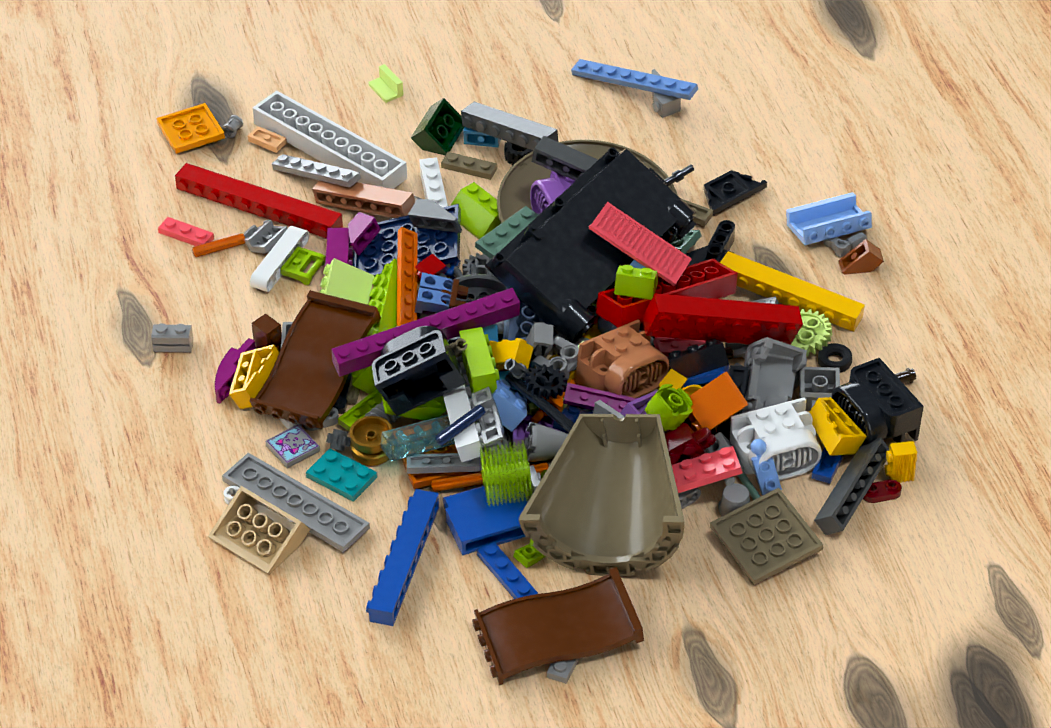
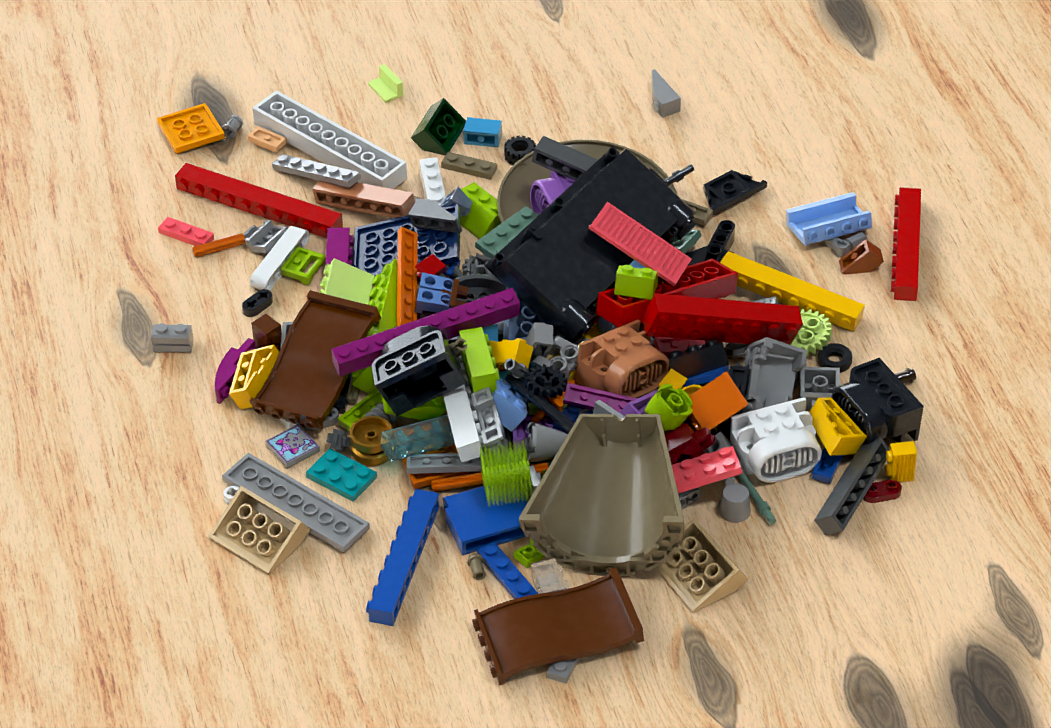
magenta slope [348,212,381,255] -> none
dark blue axle [435,404,486,445] -> none
dark grey brick [461,102,559,150] -> none
medium blue plate [571,59,698,100] -> none
dark tan plate [710,488,823,585] -> none
light blue plate [750,439,782,495] -> none
none -> black beam [242,289,273,317]
none -> sand blue slope [440,186,473,217]
none -> dark tan pin [467,553,486,580]
none -> clear brick [531,558,570,594]
none -> tan slope [656,518,748,612]
none -> red brick [891,187,921,301]

